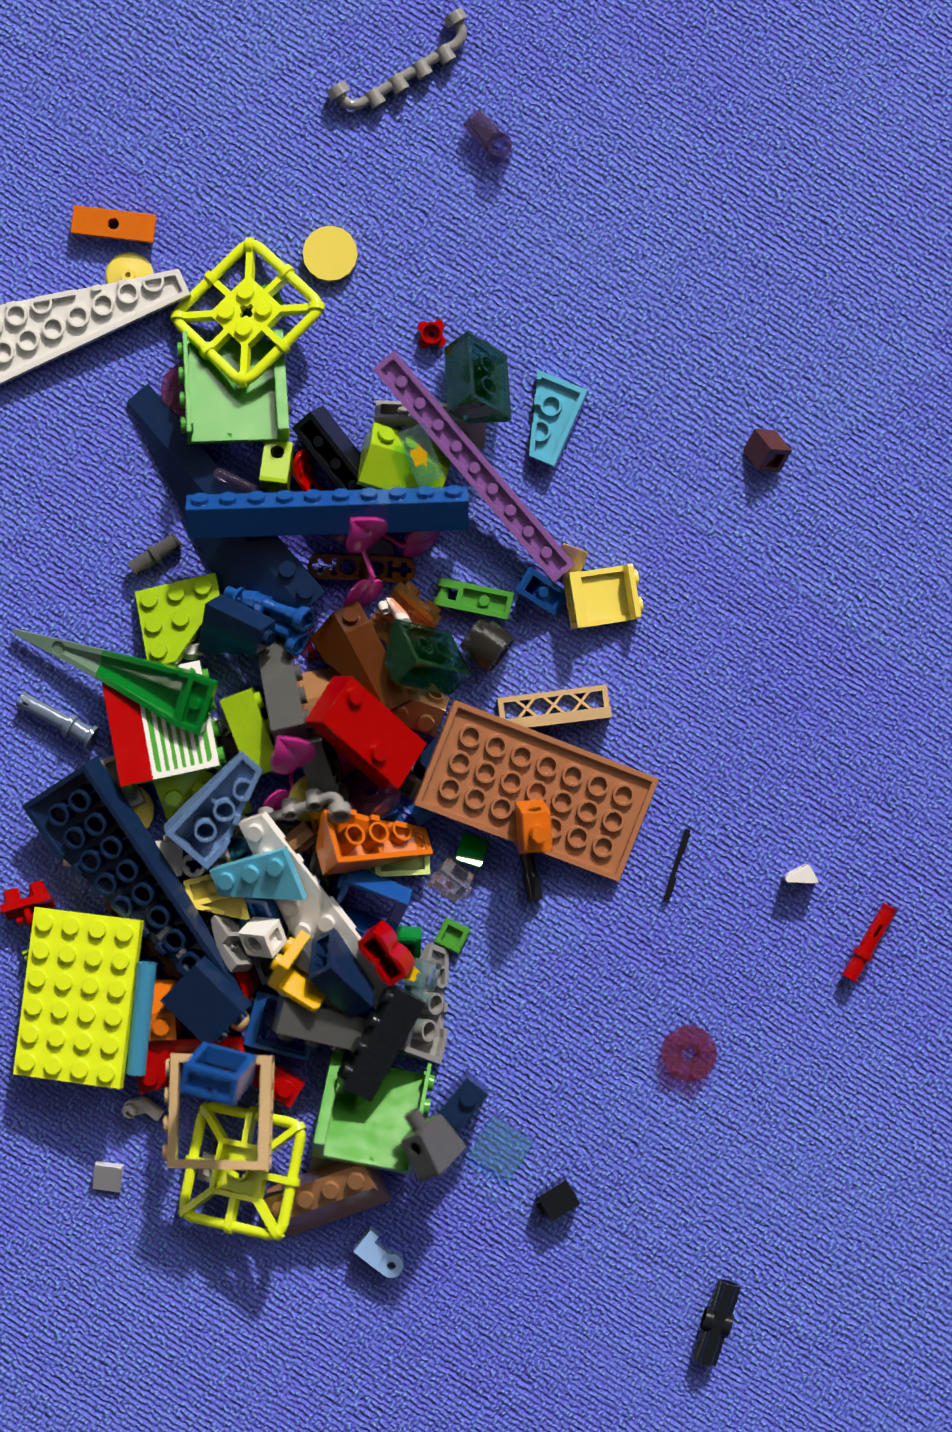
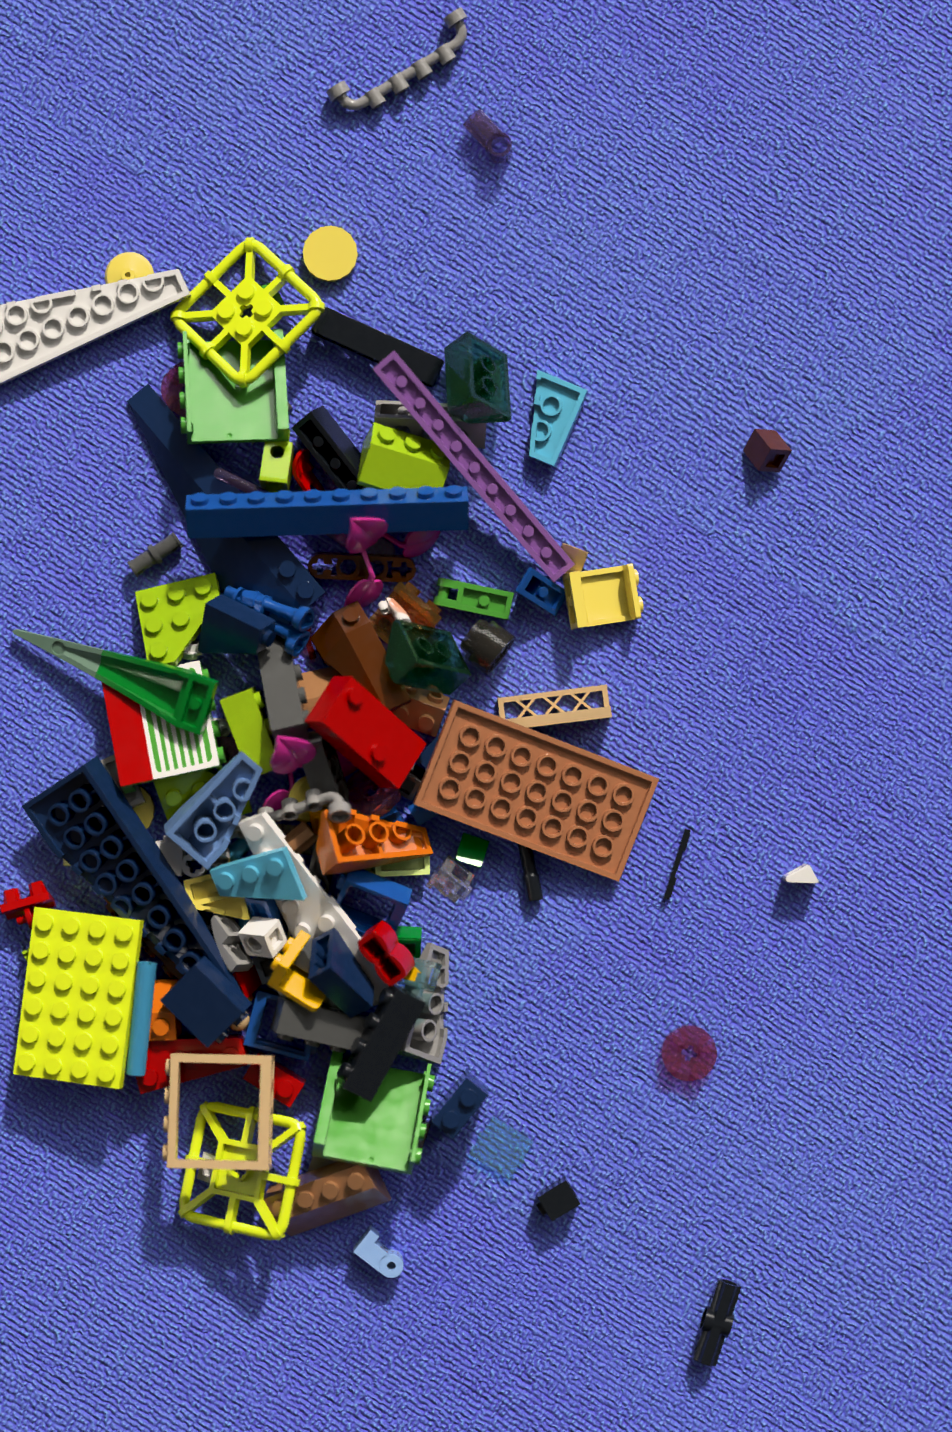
sand blue pin [16,691,99,749] -> none
orange tile [70,205,157,244] -> none
white slope [93,1161,124,1193] -> none
white arm [122,1096,165,1122] -> none
blue window [179,1042,257,1106] -> none
clear light blue tile [398,423,444,486] -> none
dark grey torso [401,1108,466,1182] -> none
red plate [417,320,446,349] -> none
bright green tile [434,917,471,954] -> none
orange torso [515,799,553,854] -> none
red pin [841,902,898,983] -> none
none -> black beam [310,307,445,387]

